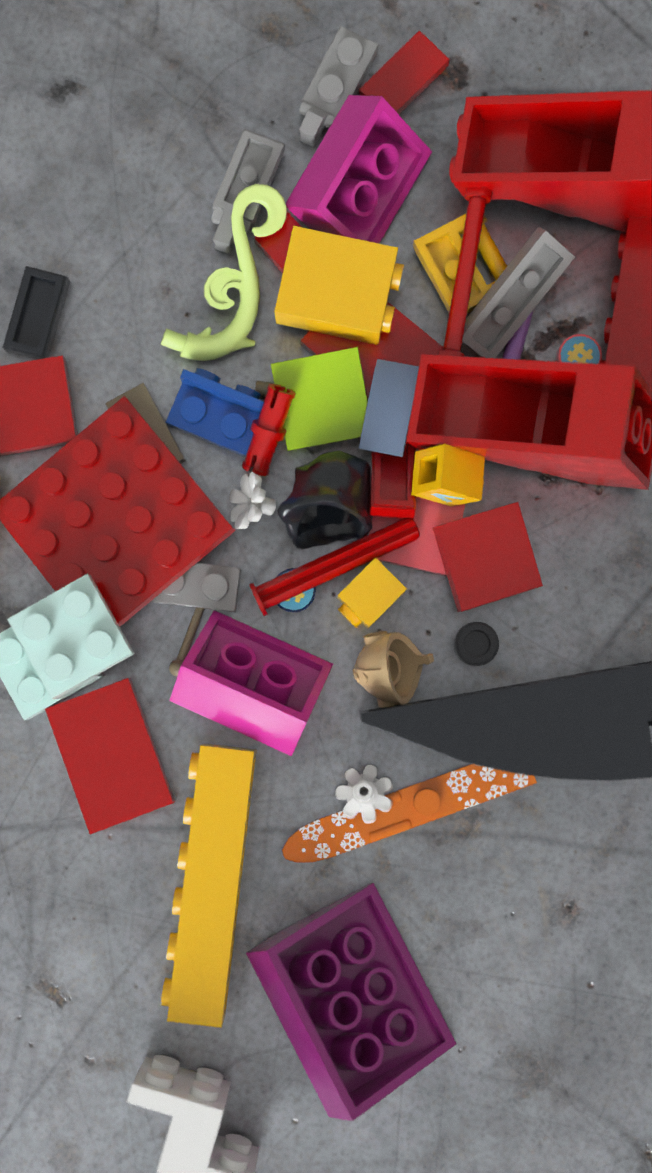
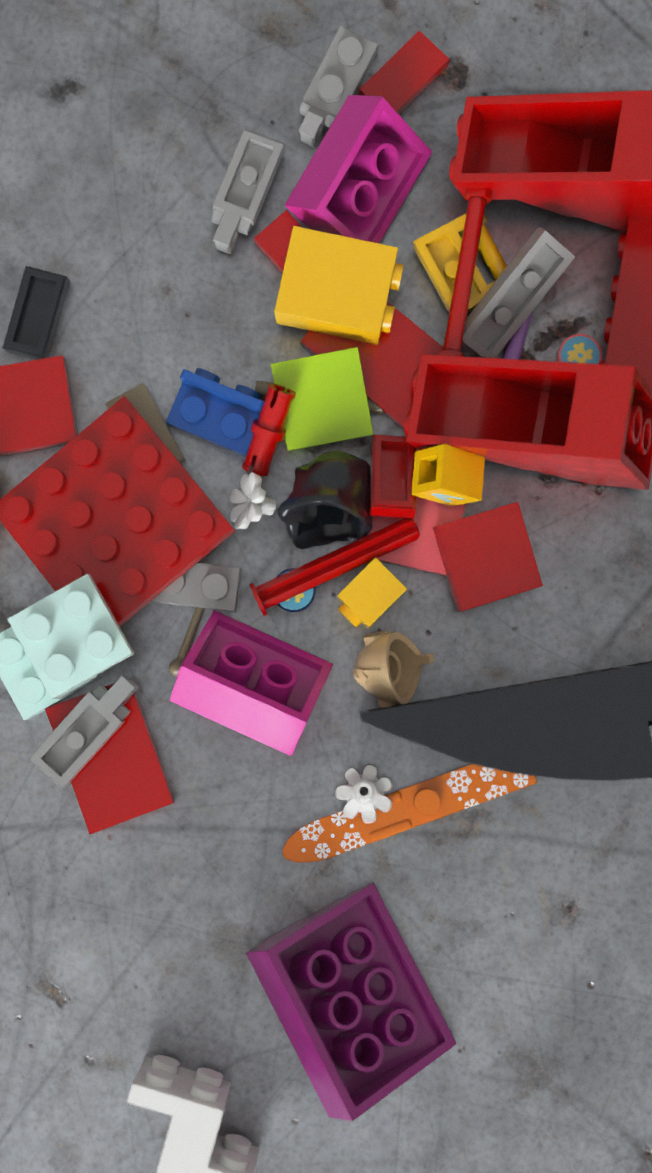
yellowish green plant [161,184,287,361] -> none
yellow brick [161,743,257,1028] -> none
sand blue slope [359,359,419,457] -> none
black tile [454,622,499,666] -> none
none -> light grey hinge [29,675,139,789]

